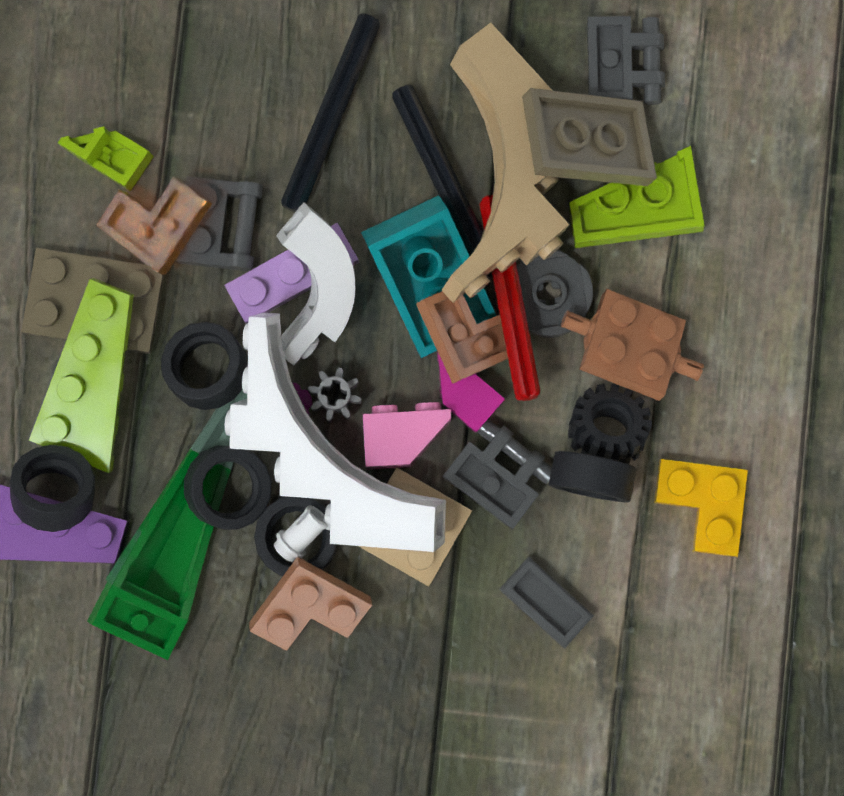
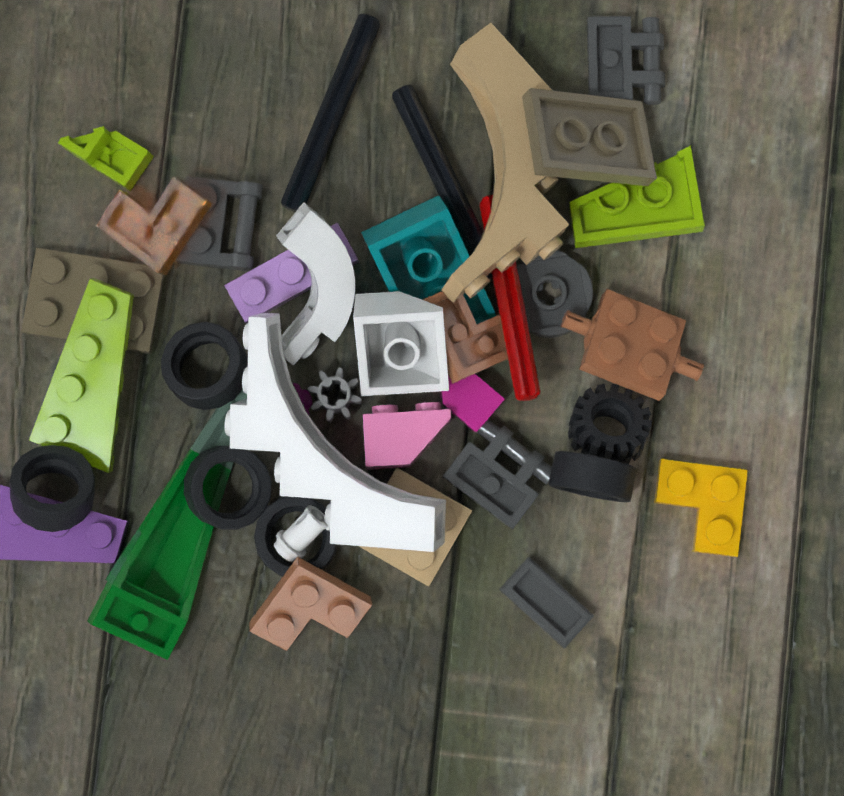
none -> white slope [353,291,449,396]

